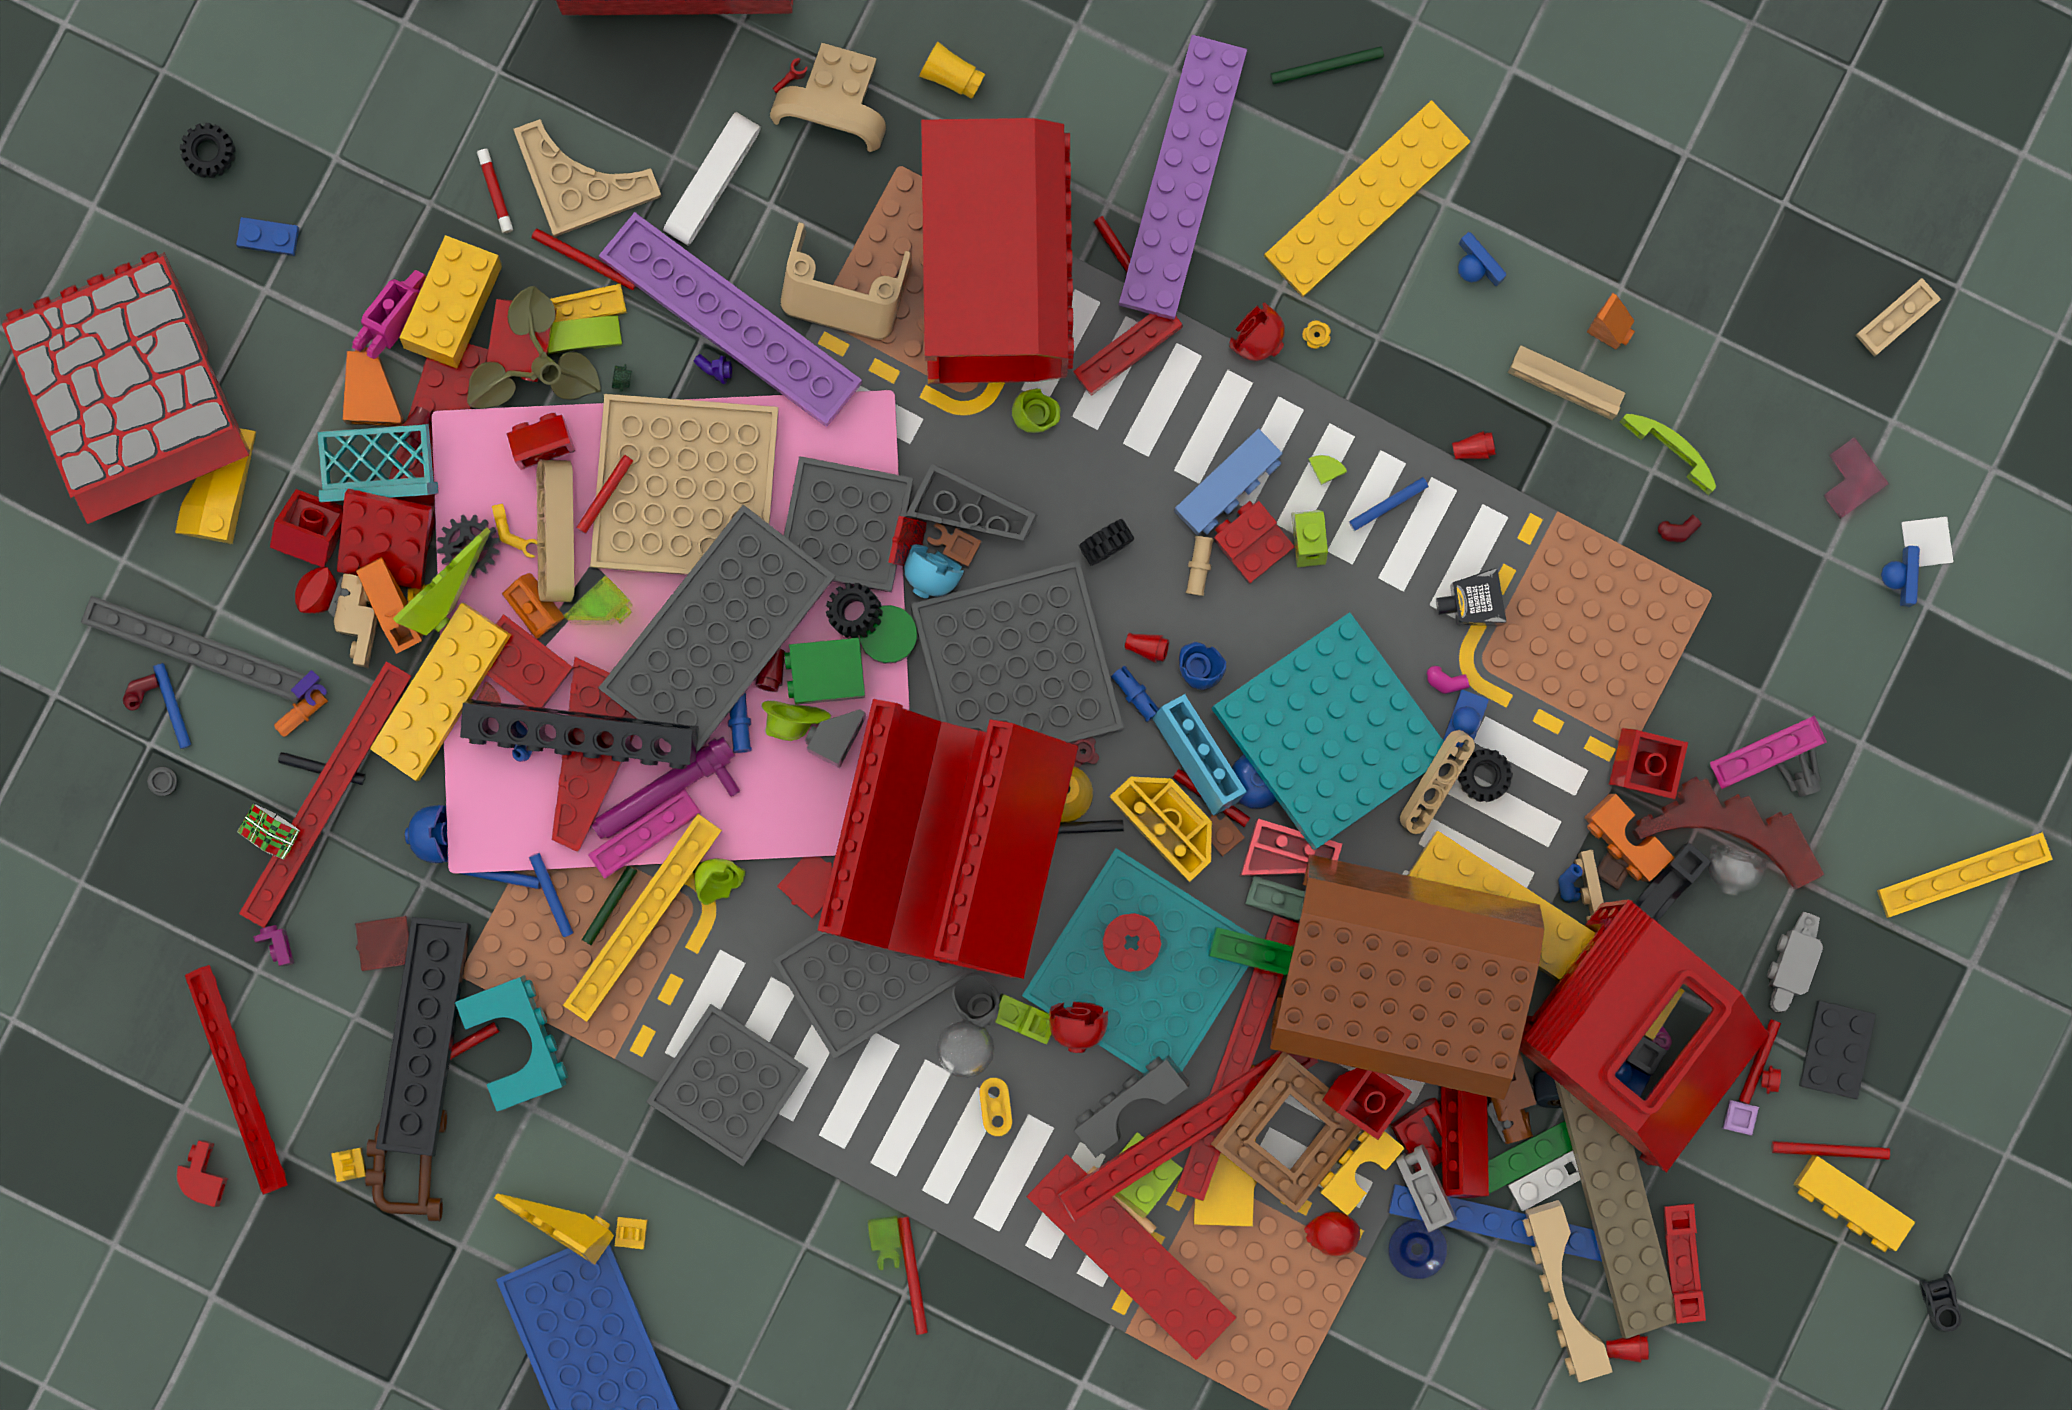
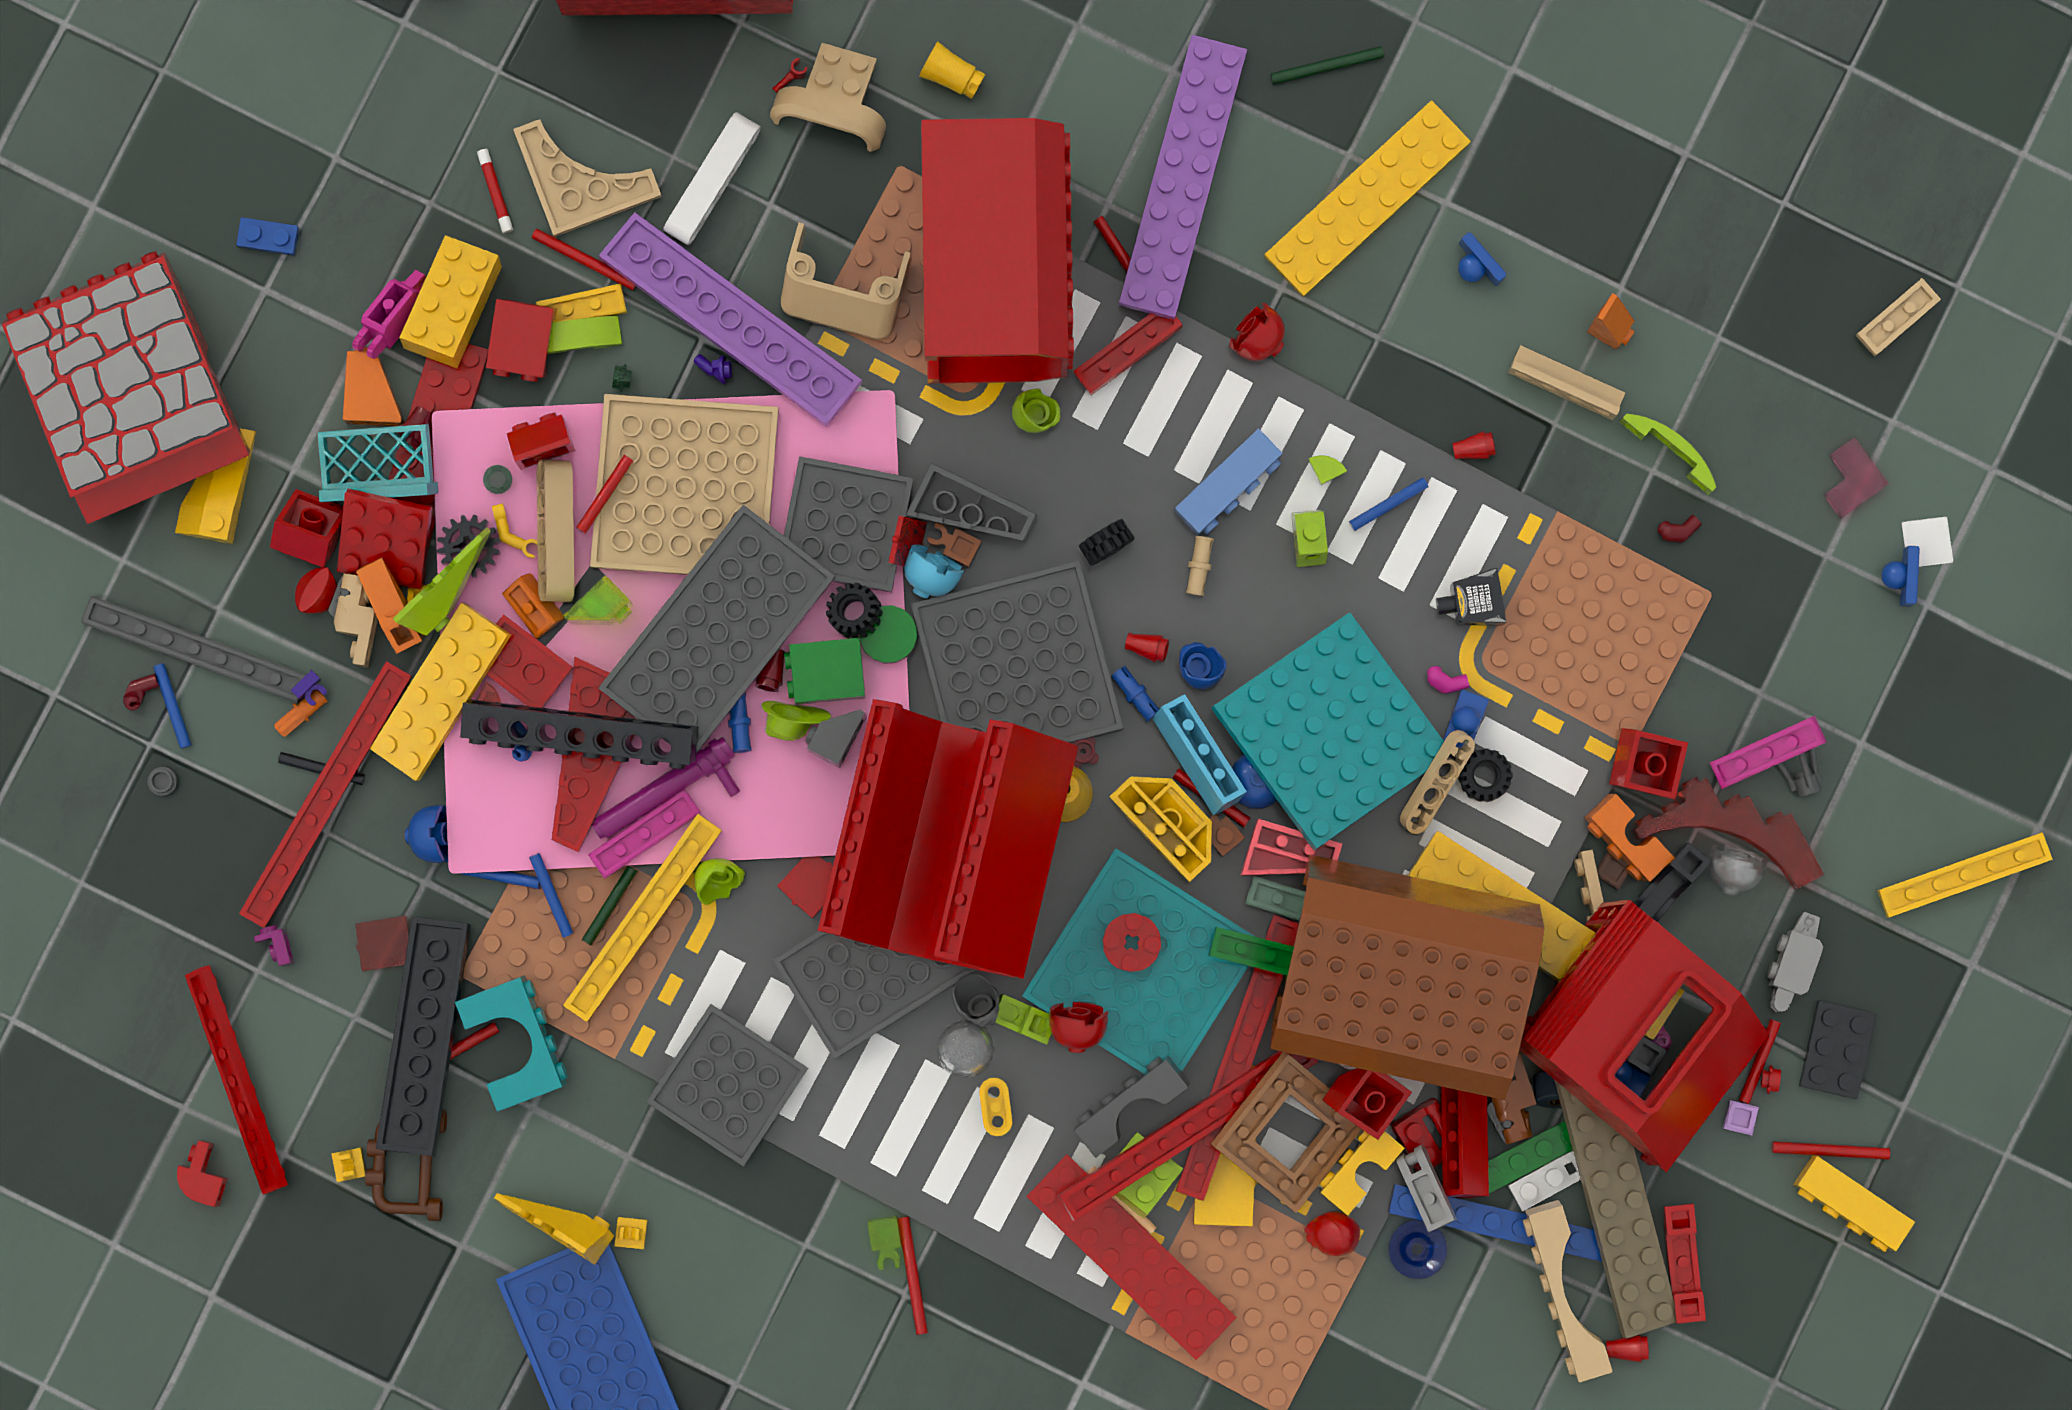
black tyre [180,123,235,178] -> none
piece [237,804,300,859] -> none
olive plant [467,286,601,409] -> none
black bar [1058,820,1124,834] -> none
red plate [1213,501,1295,584] -> none
yellow plate [1303,320,1331,349] -> none
blue arm [1558,864,1583,903] -> none
black piece [1919,1273,1962,1332] -> none
none -> clear green plate [483,465,513,494]

